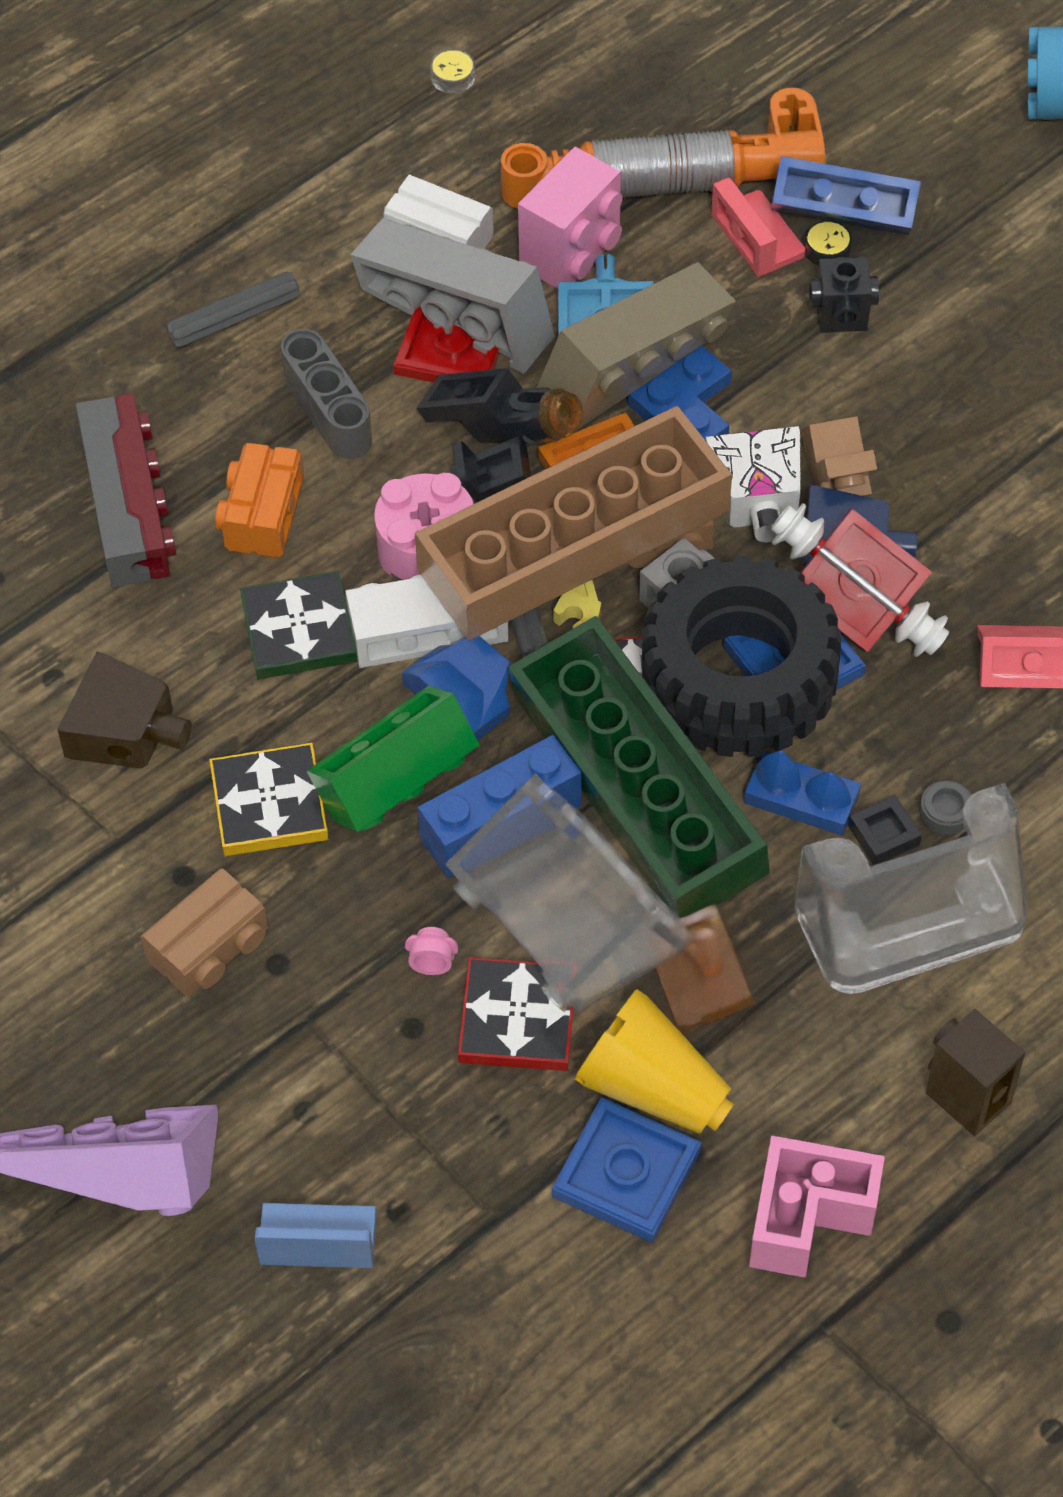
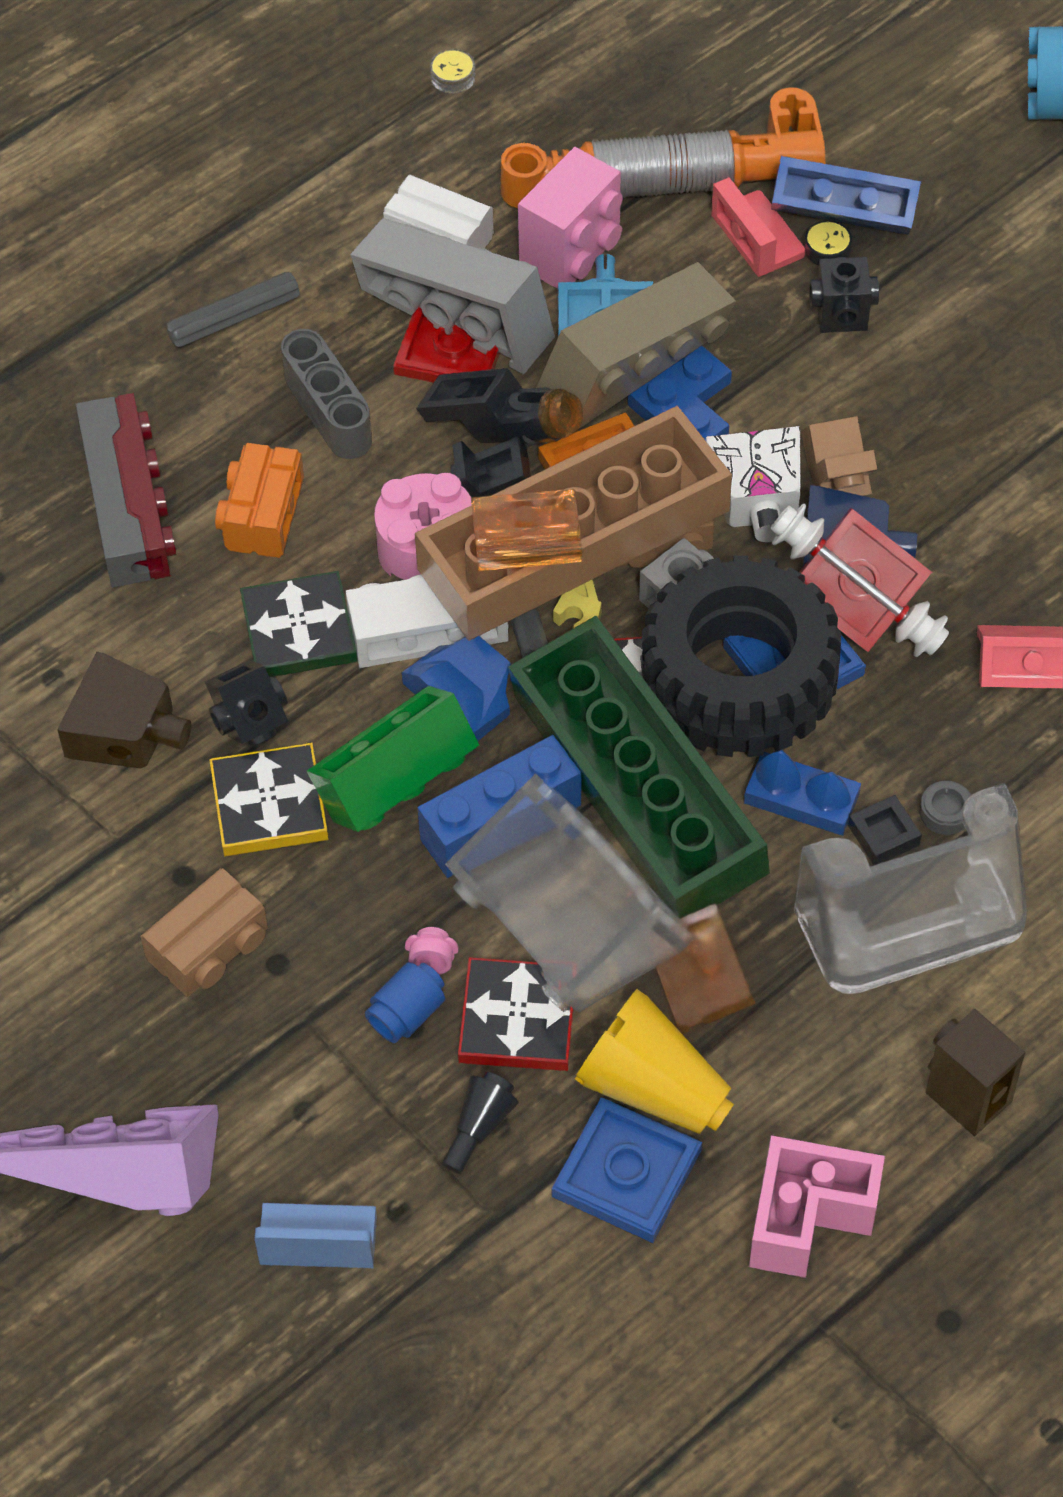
none -> black brick [205,660,288,745]
none -> blue brick [365,962,445,1043]
none -> black cone [442,1072,519,1174]
none -> clear orange plate [471,489,582,571]

